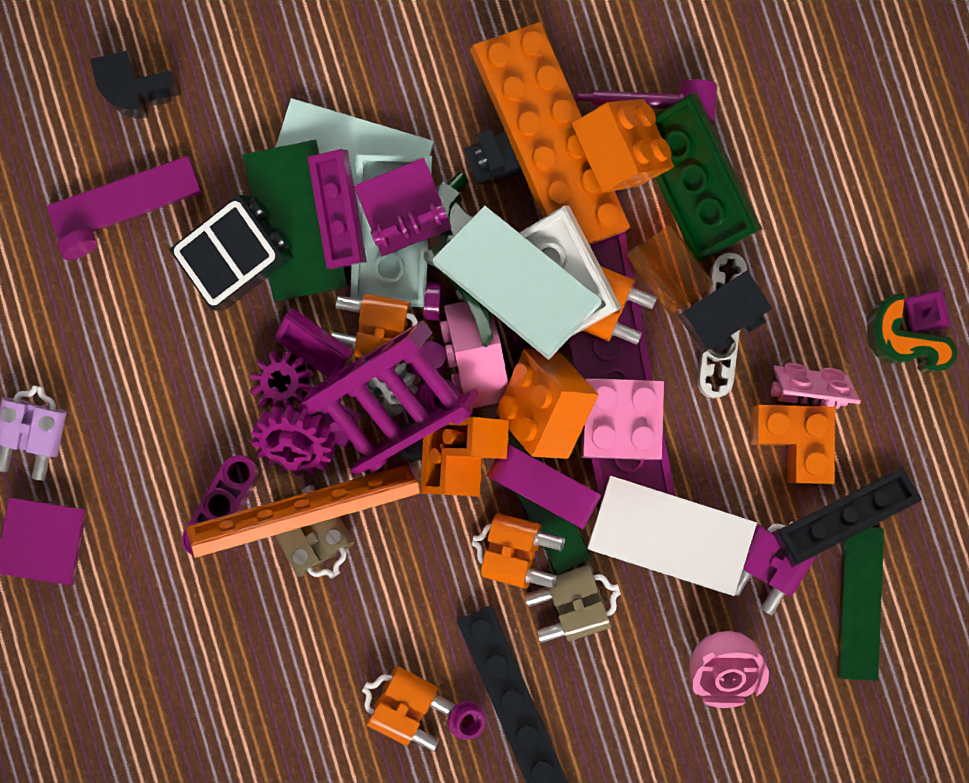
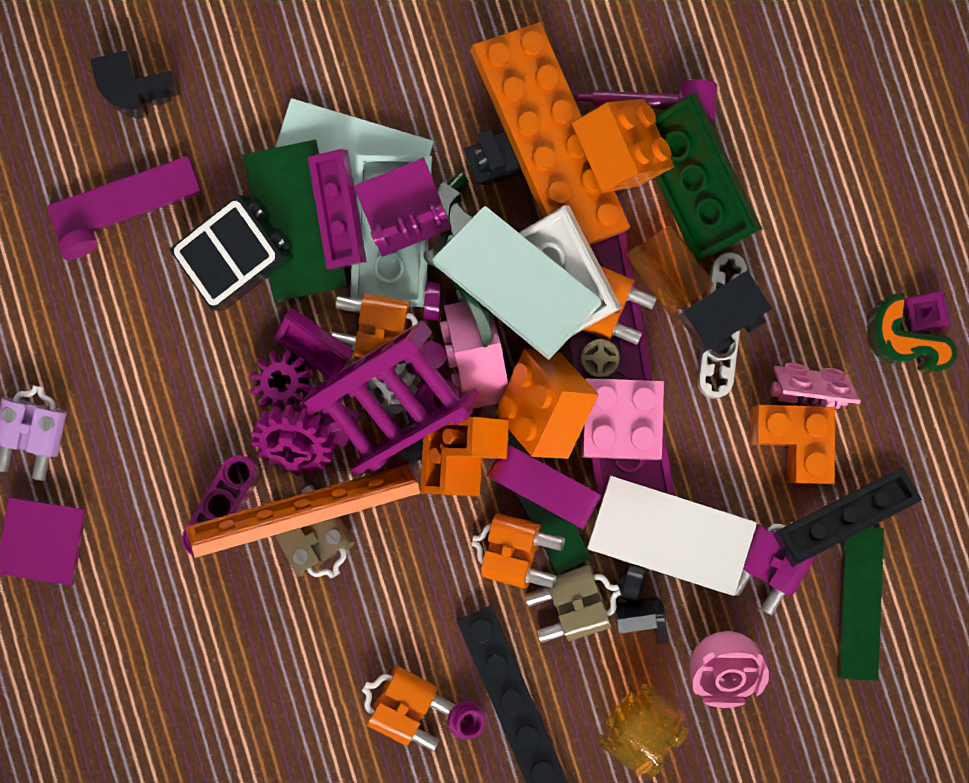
none -> dark tan wheel [579,339,620,379]
none -> clear yellow brick [599,684,689,778]
none -> black tile [613,597,668,645]
none -> black tile [618,563,646,603]

